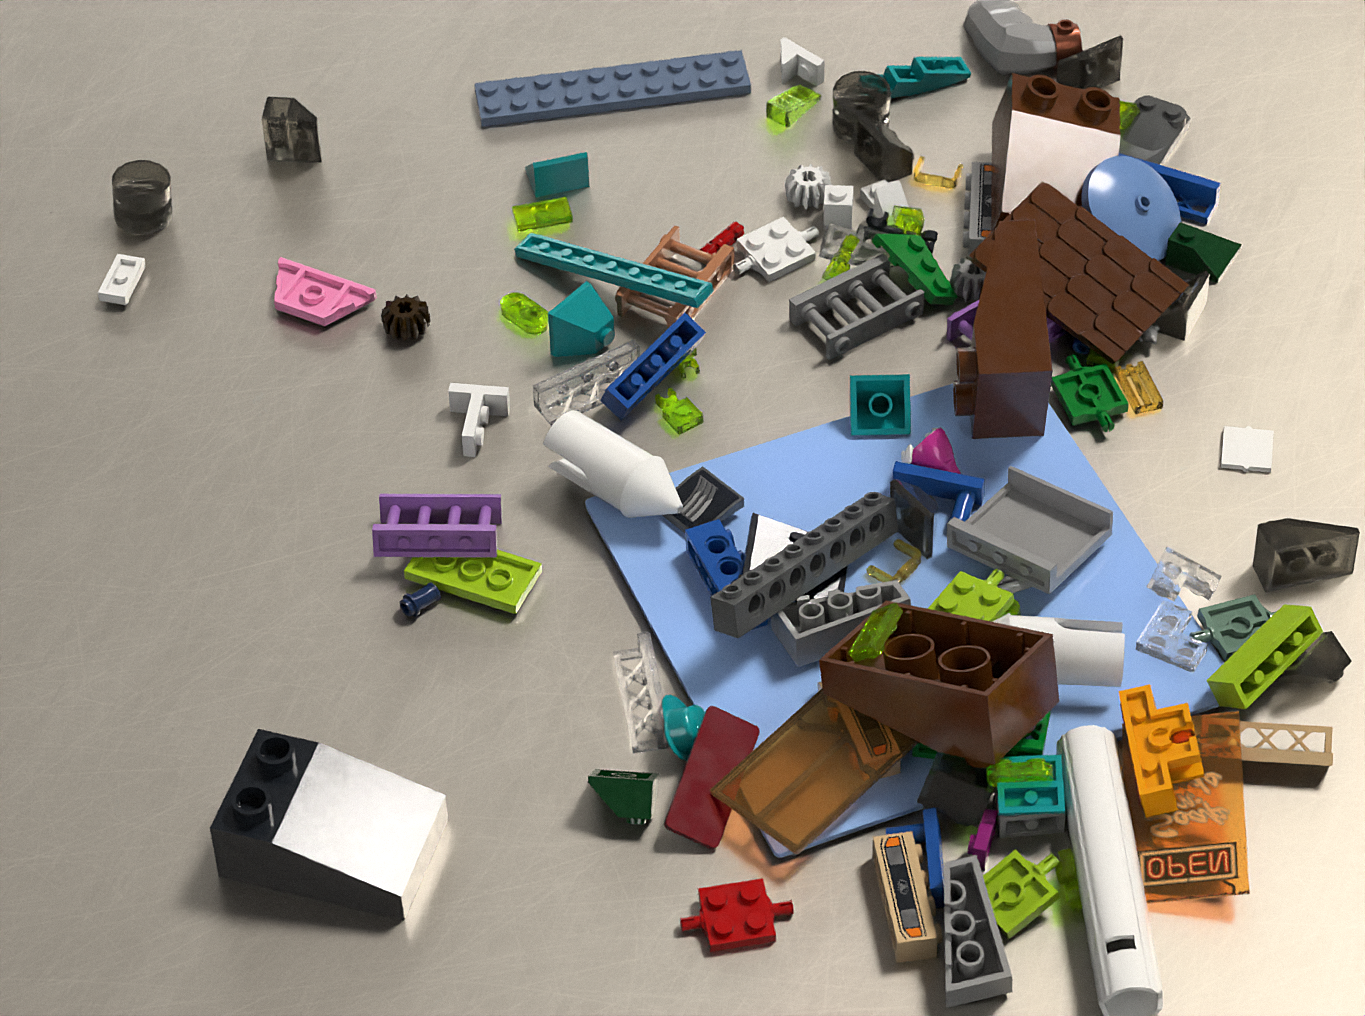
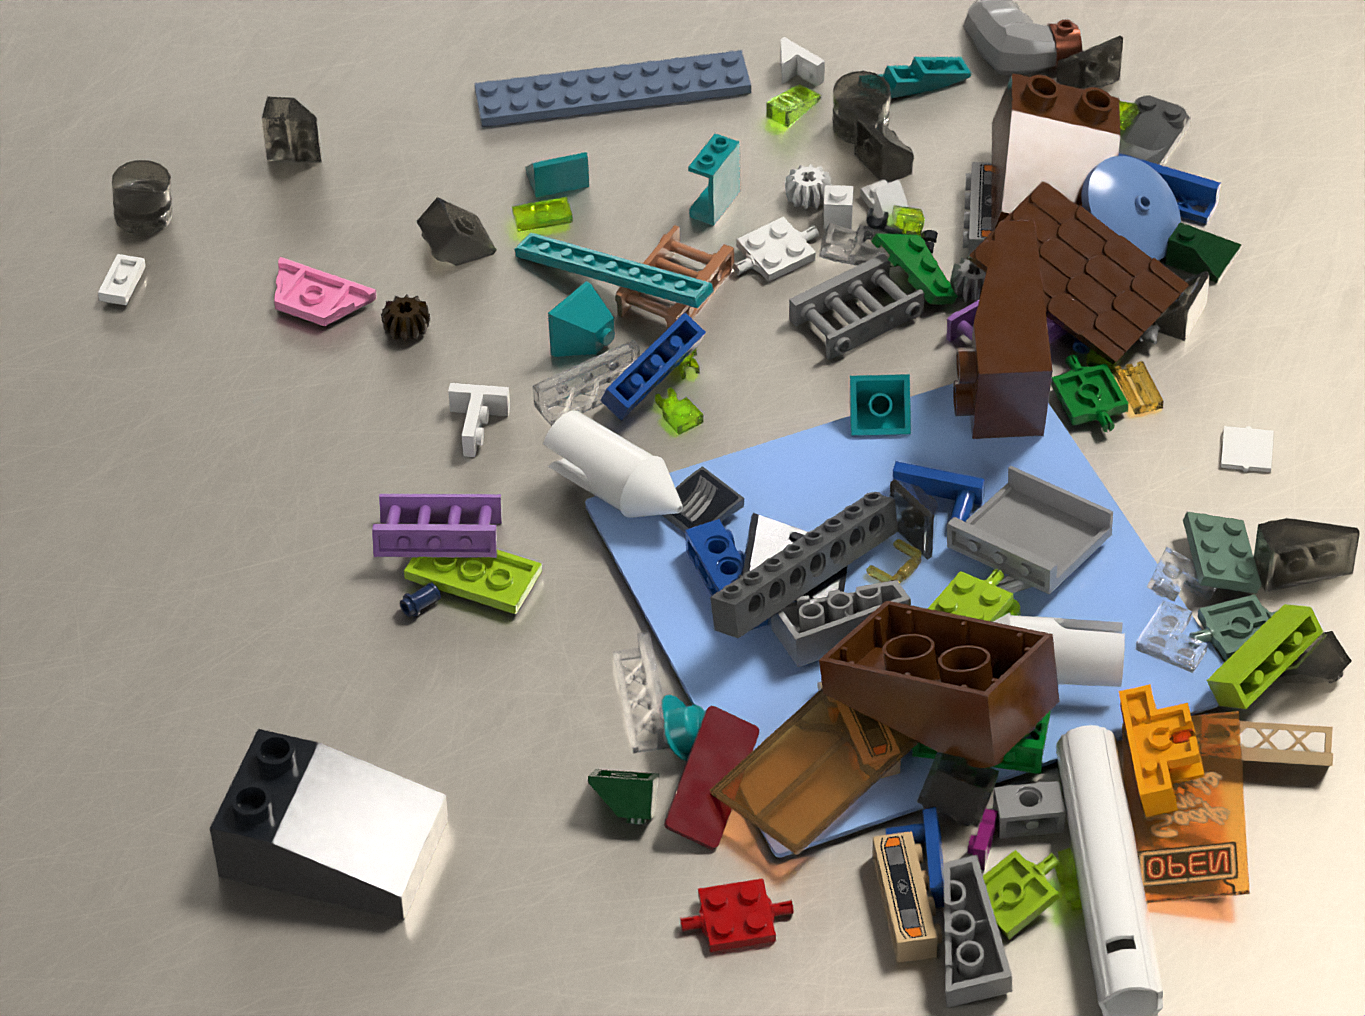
clear neon green plate [501,292,549,335] -> none
red axle [700,221,744,255] -> none
clear neon green plate [822,234,860,280] -> none
clear neon green plate [848,602,903,662] -> none
dark pink hat [901,427,961,474] -> none
clear yellow piece [914,156,964,189] -> none
clear neon green plate [987,758,1053,787] -> none
teal slope [996,755,1065,816] -> none
none -> clear smoke slope [416,197,497,266]
none -> teal panel [688,133,740,226]
none -> sand green plate [1183,511,1261,594]

